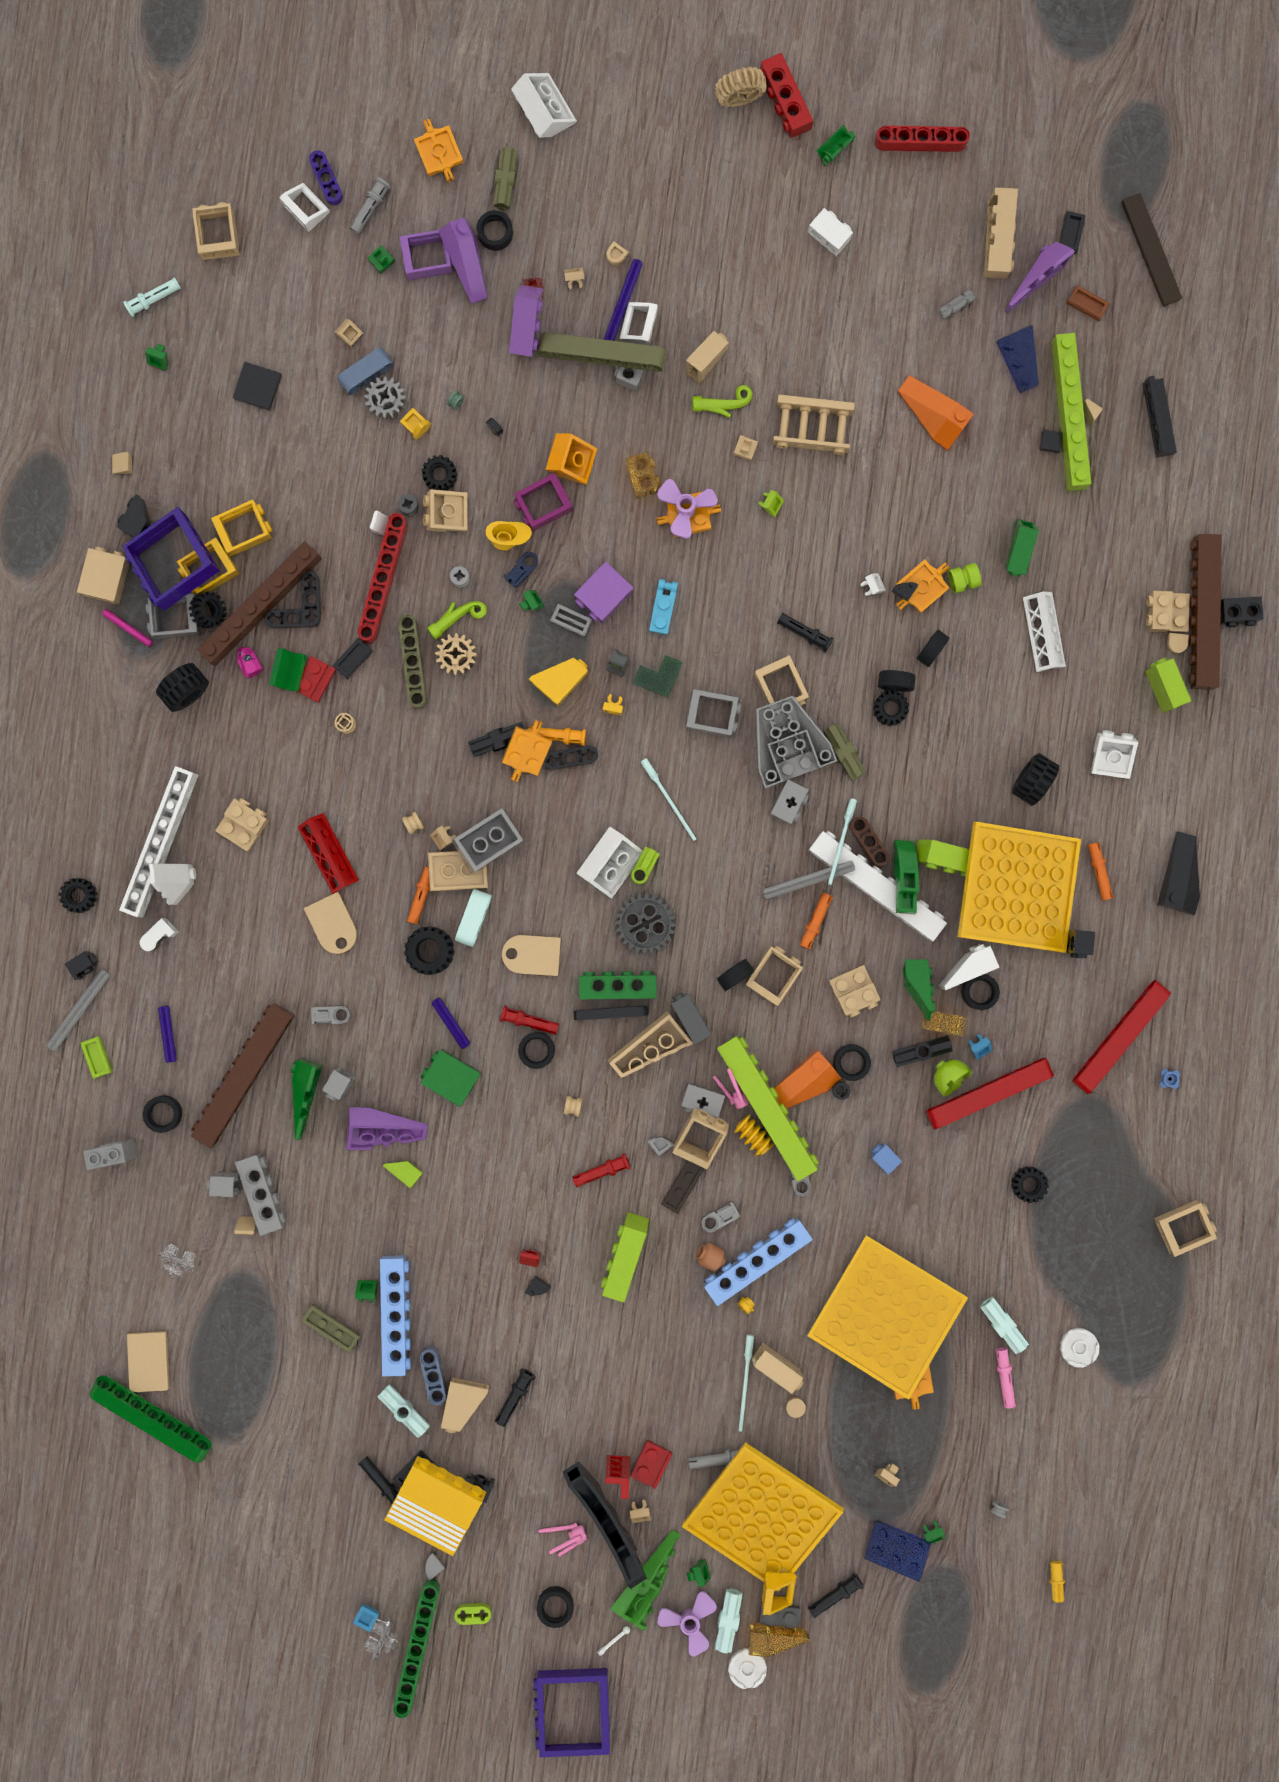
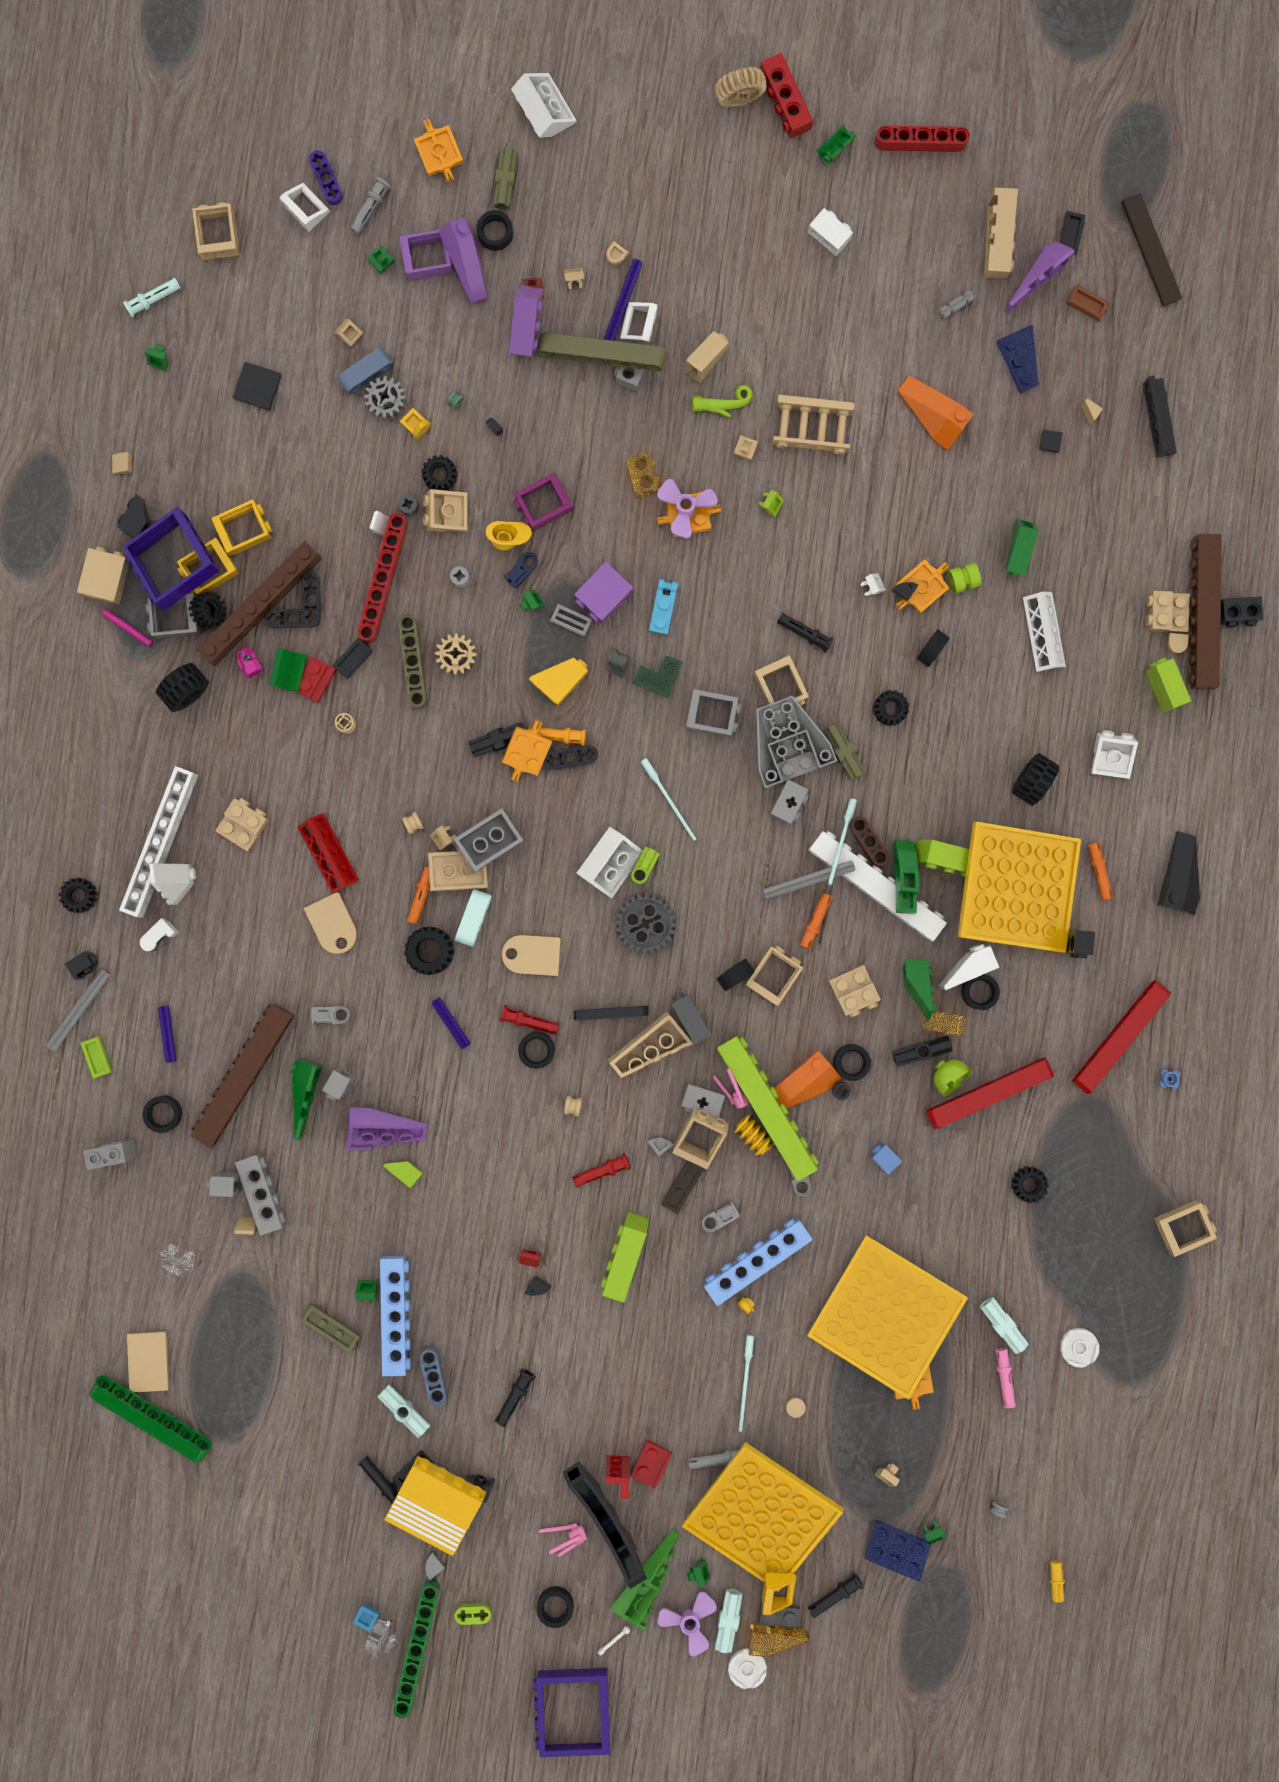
green brick [420,1049,482,1107] -> none
lime plant [427,601,487,640] -> none
tan slope [441,1377,490,1433] -> none
light orange slope [545,433,598,485] -> none
green brick [579,971,656,999] -> none
yellow tile [603,694,623,716] -> none
tan tile [630,1500,651,1523] -> none
nougat head [696,1243,726,1272] -> none
tan brick [752,1342,804,1394] -> none
black tyre [878,670,916,692] -> none
dark azure tile [969,1034,993,1060] -> none
lime brick [1051,333,1091,492] -> none

